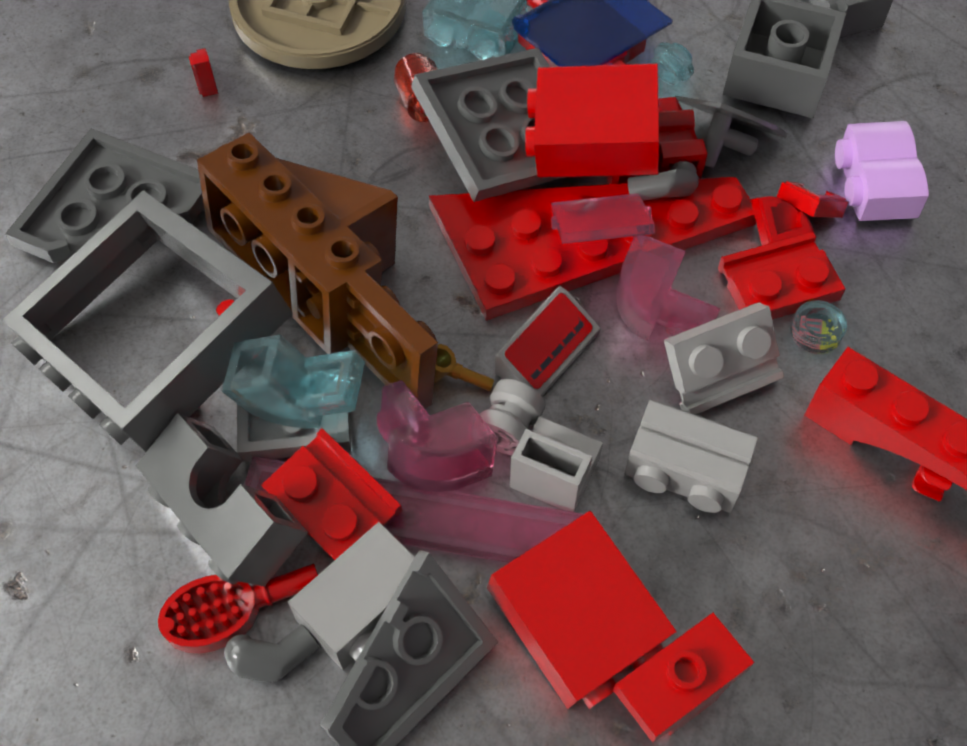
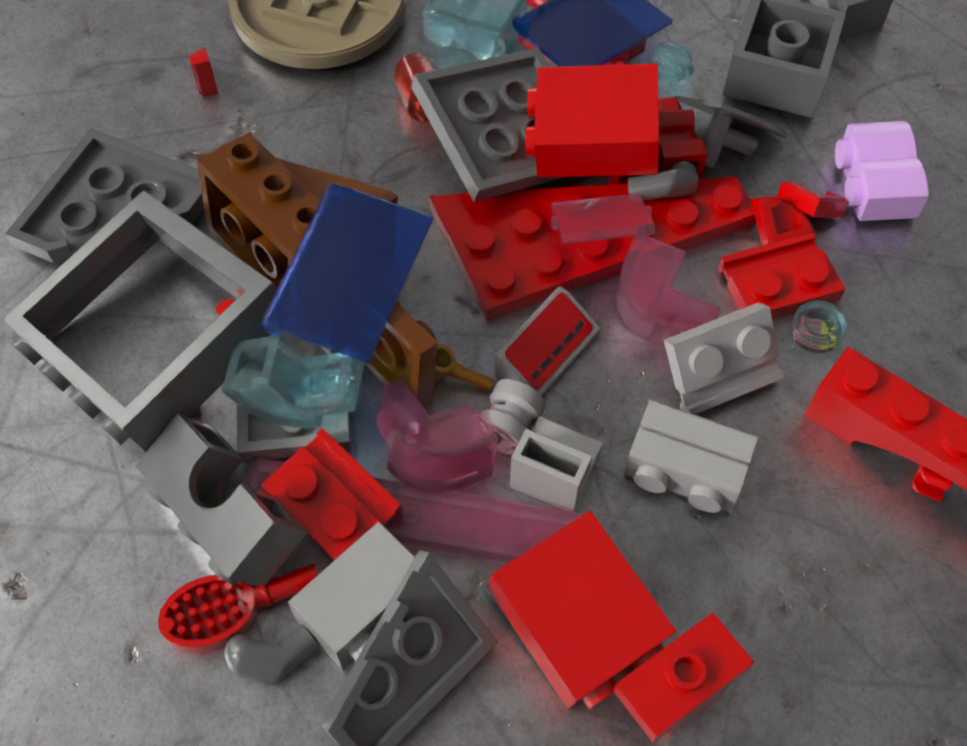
none -> clear blue piece [260,183,433,364]

